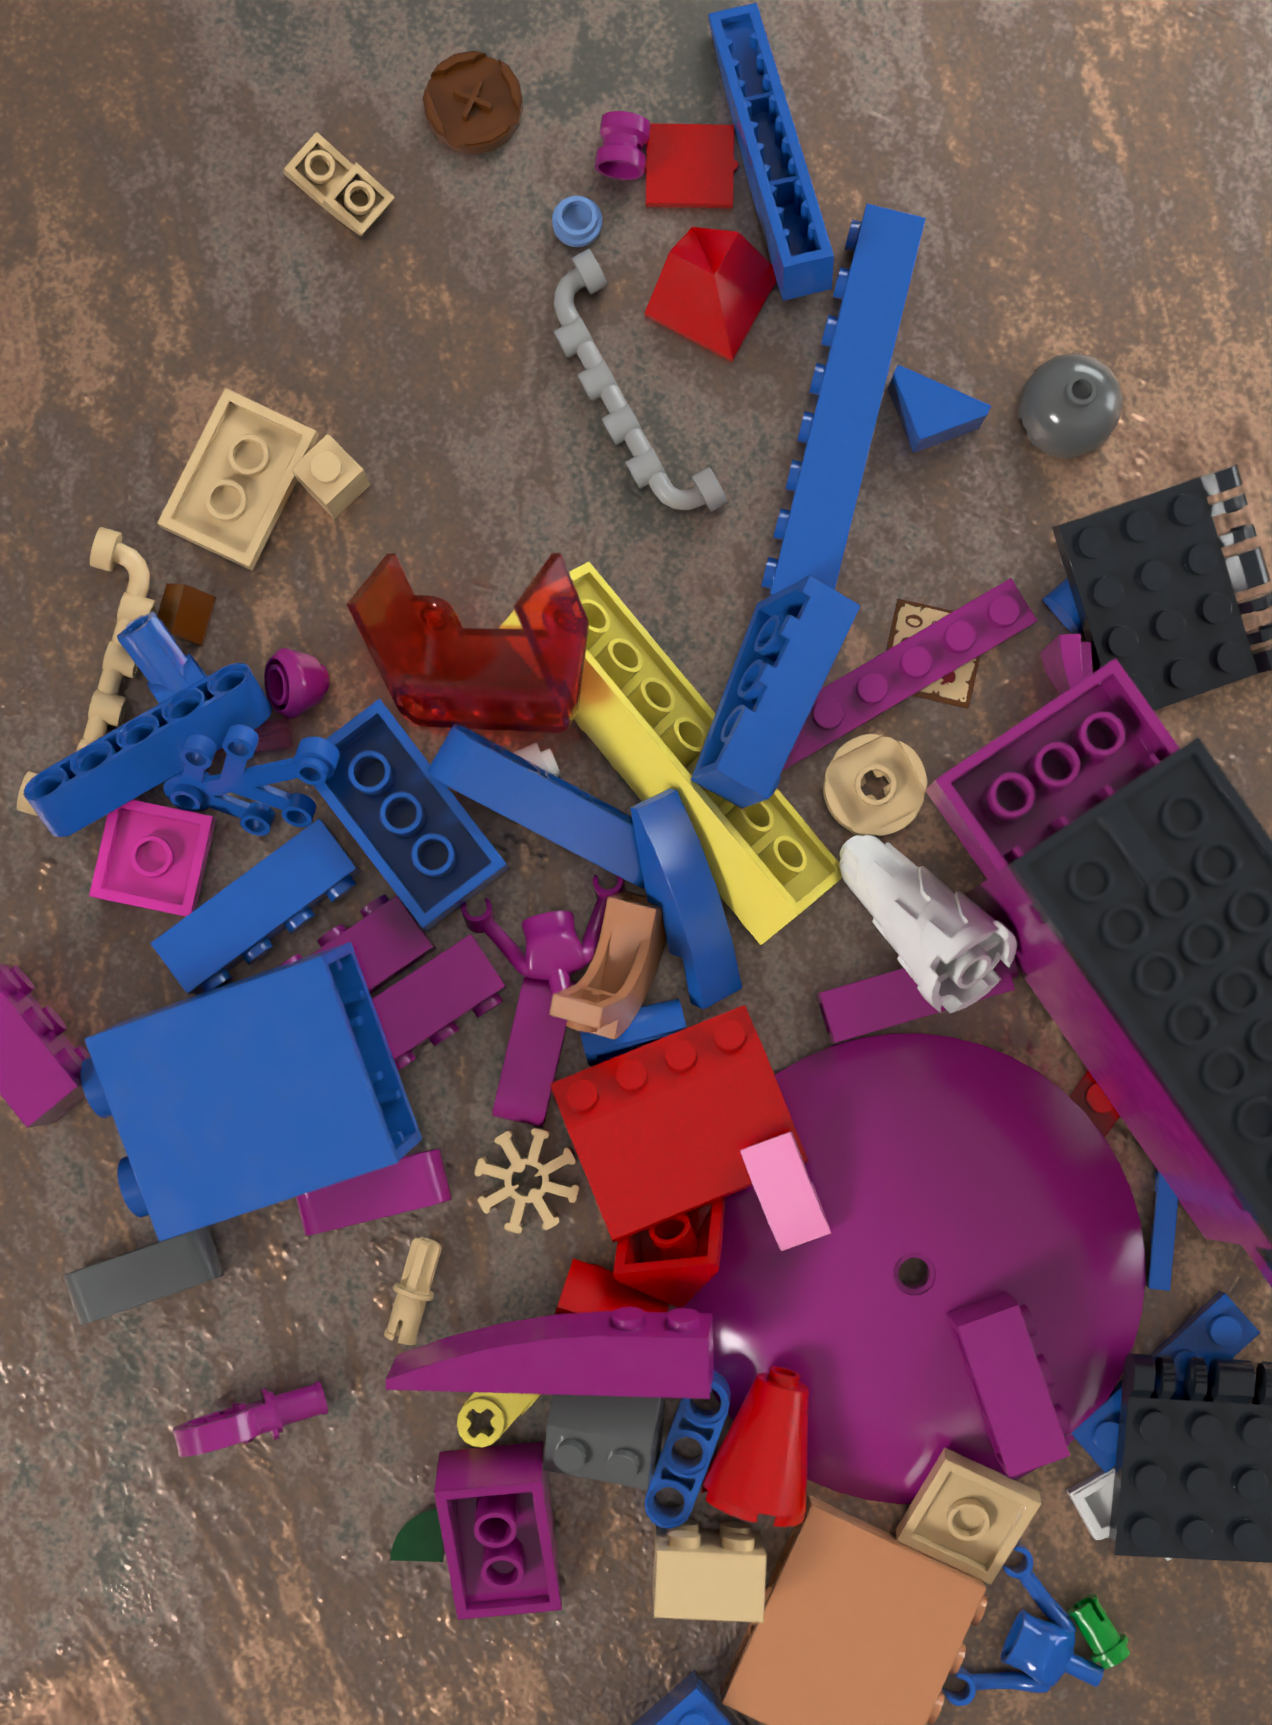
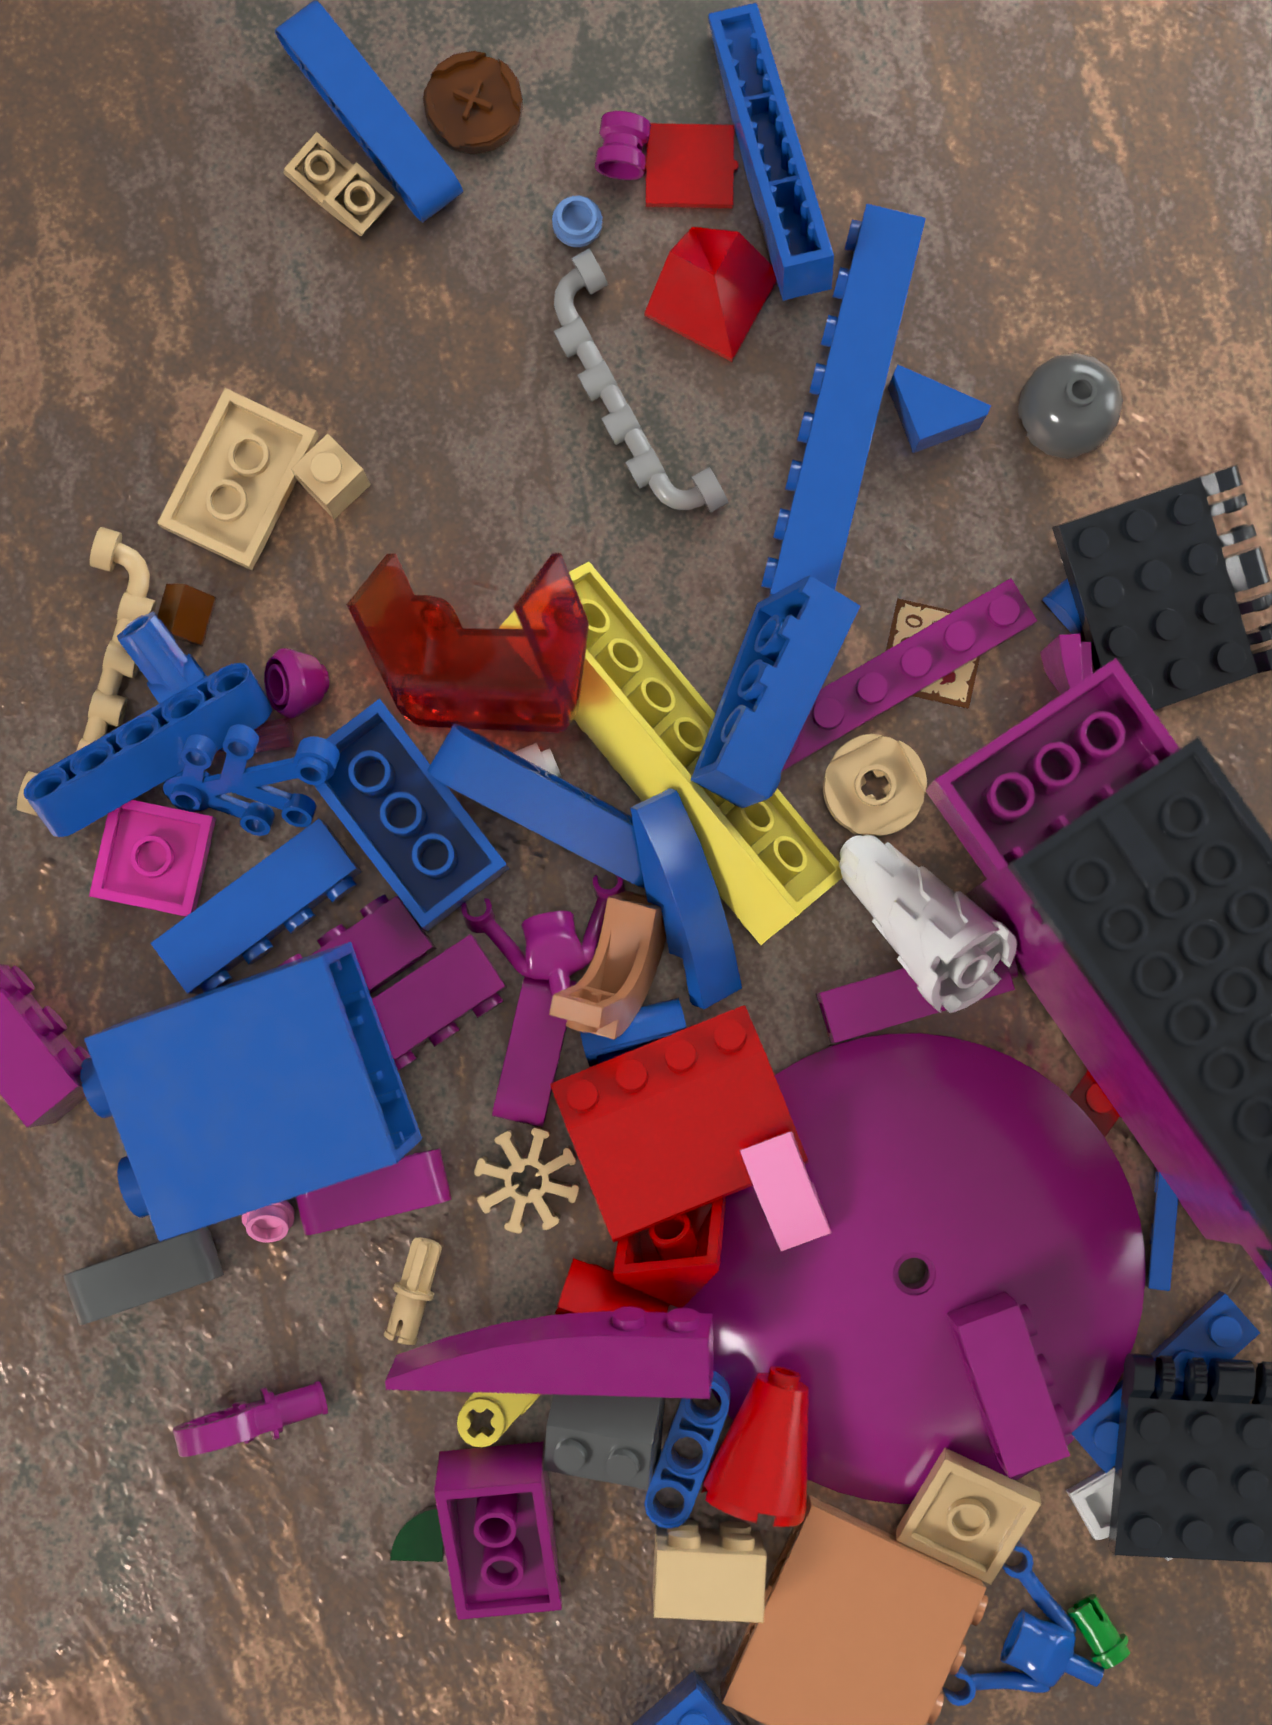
none -> bright pink plate [242,1200,295,1243]
none -> blue beam [274,0,463,223]

